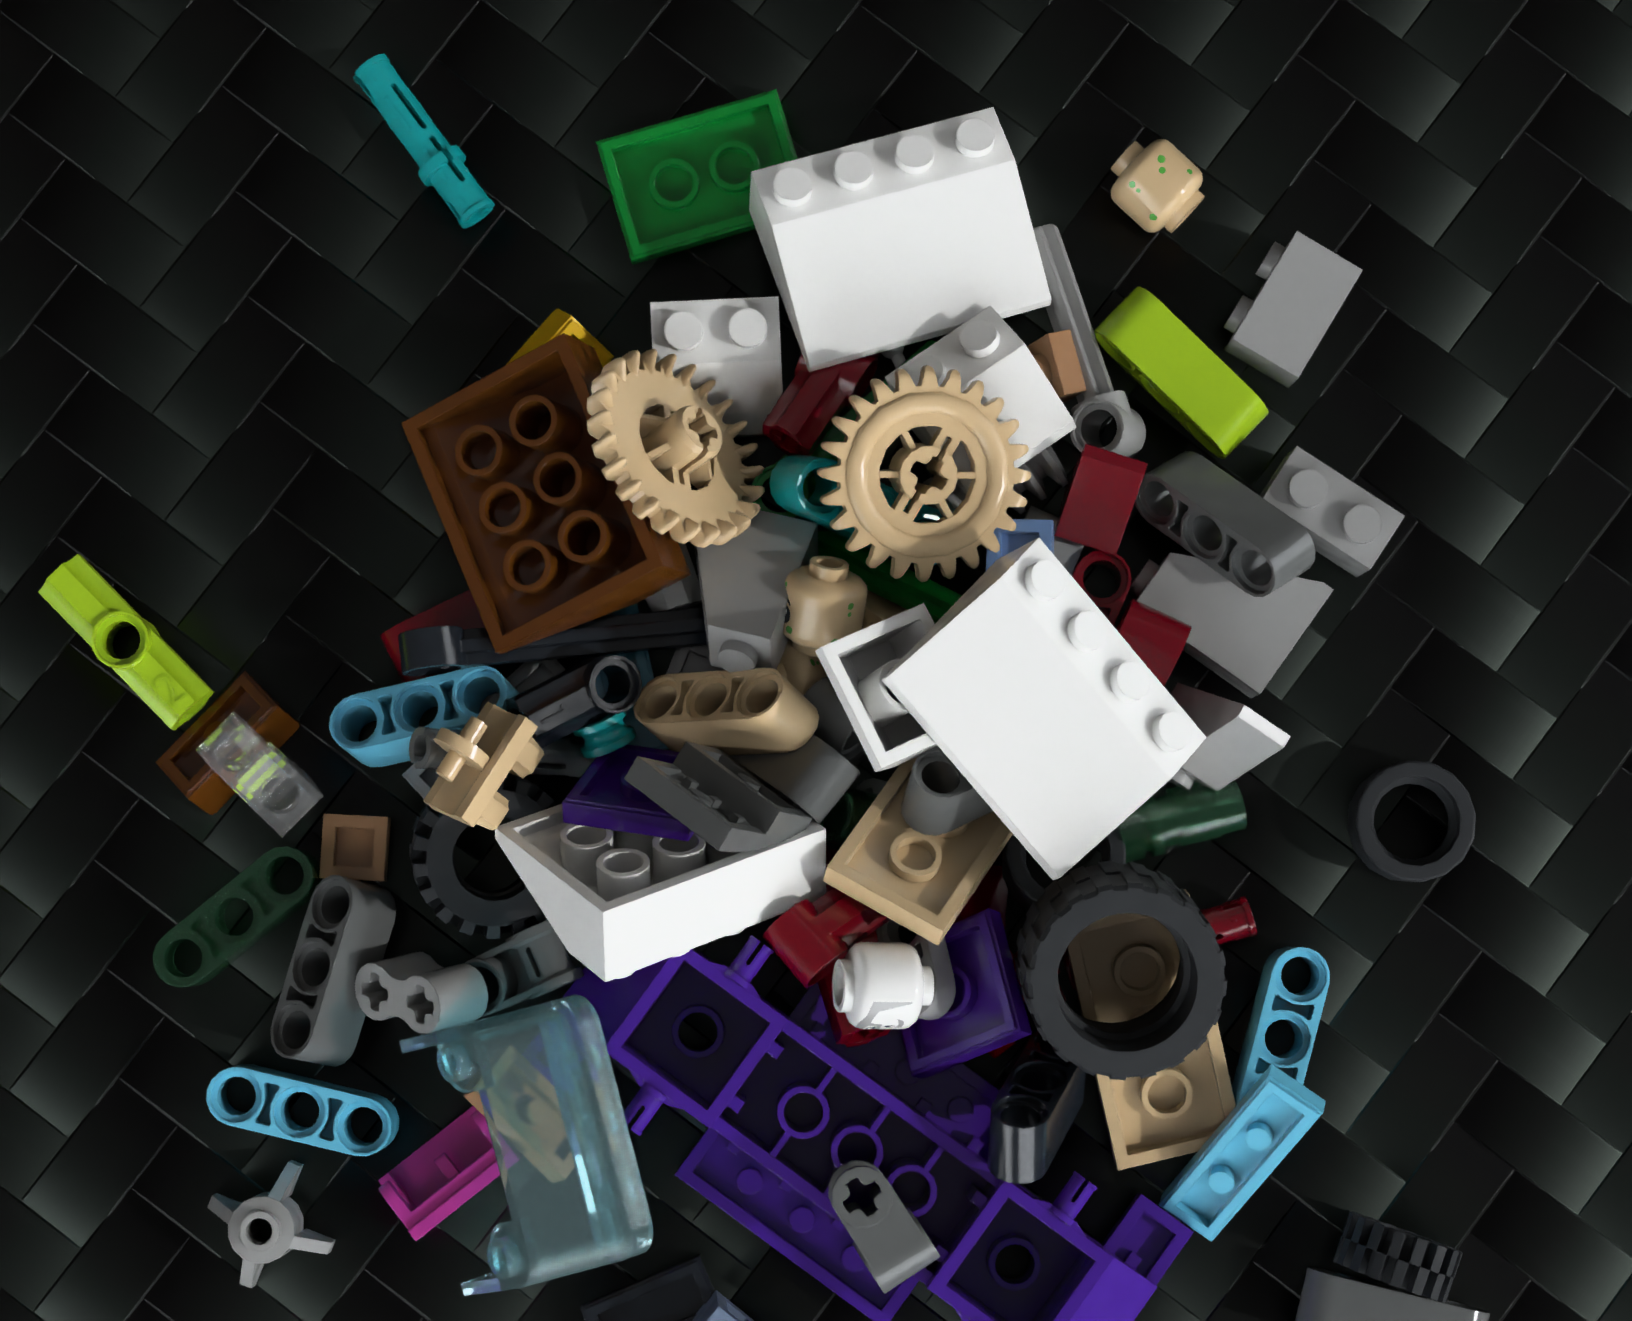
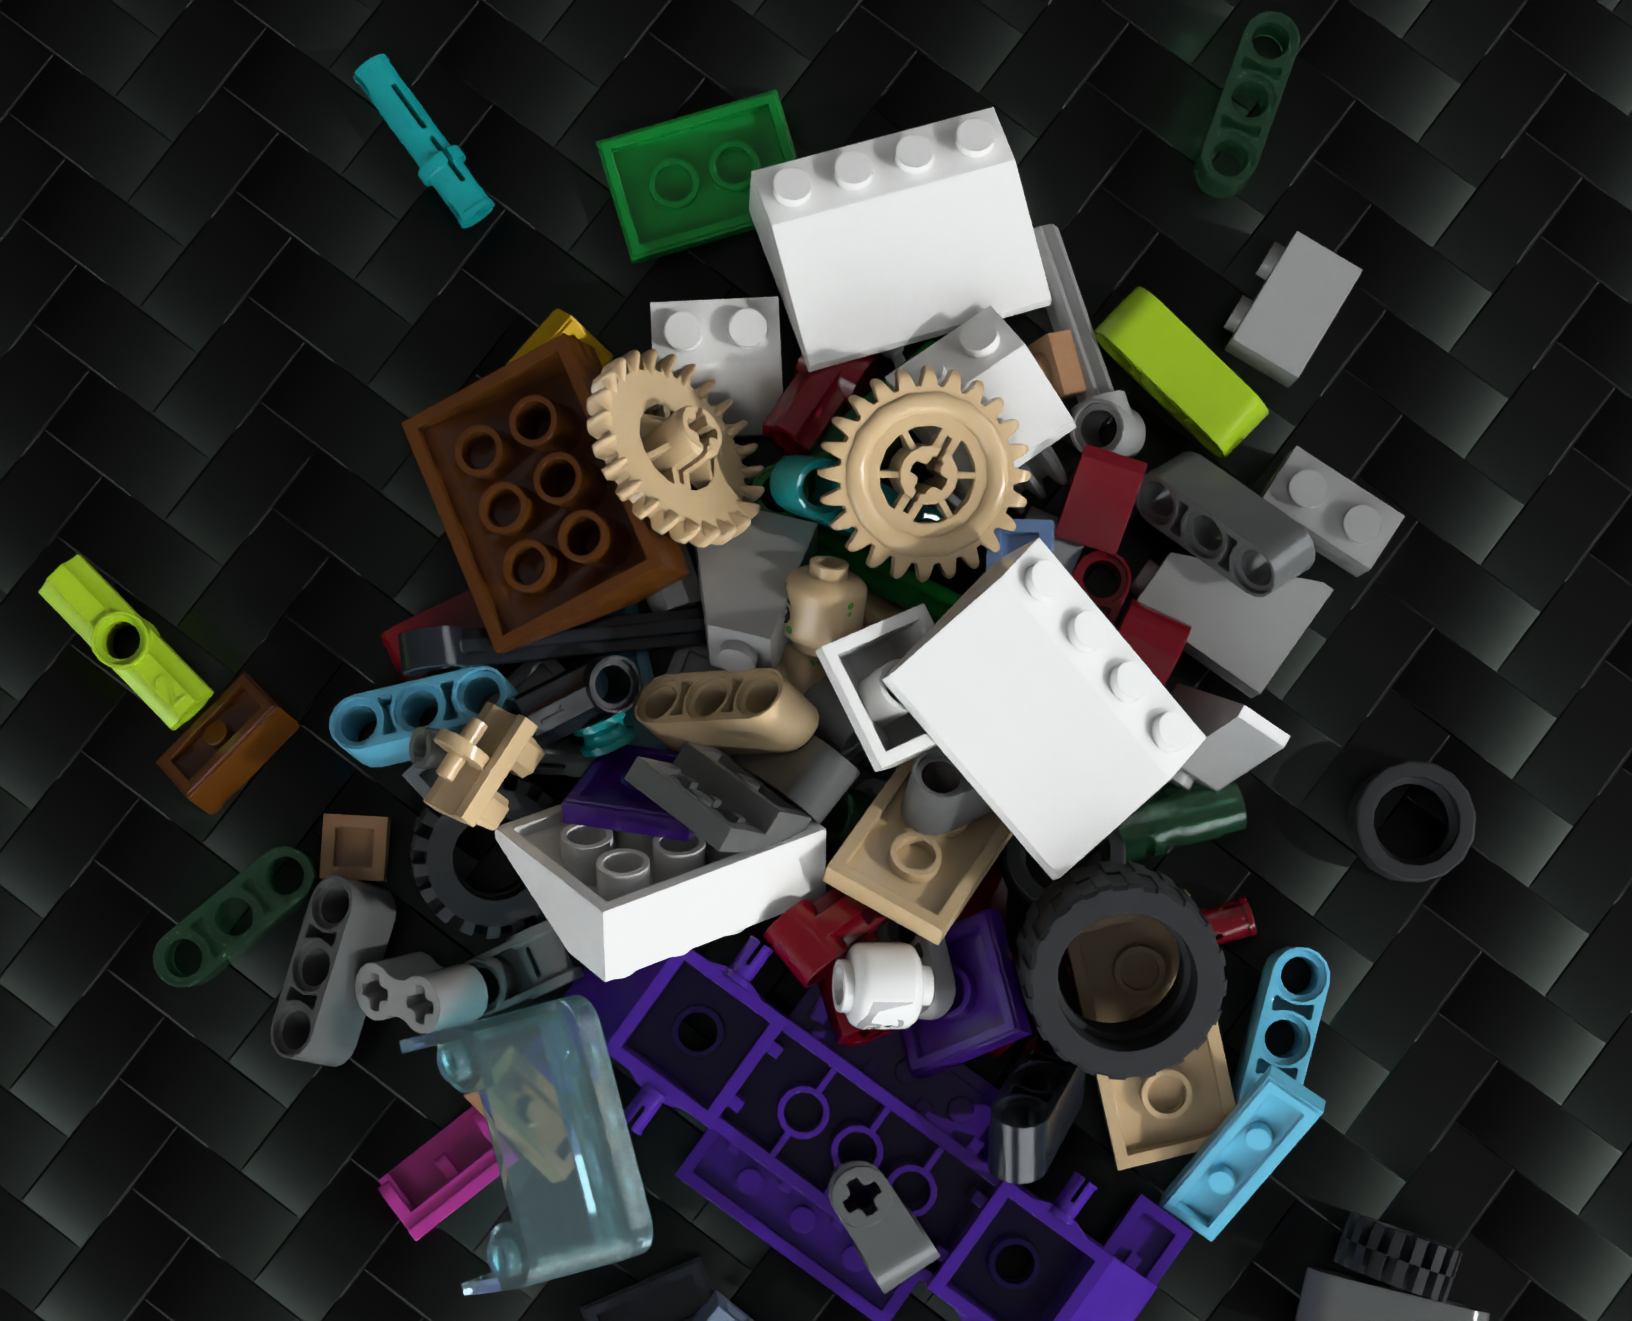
clear leg [196,712,323,837] -> none
medium azure beam [206,1064,399,1156] -> none
light grey brick [207,1160,336,1288] -> none
tan head [1111,139,1205,233] -> none
none -> clear green beam [1194,11,1300,199]

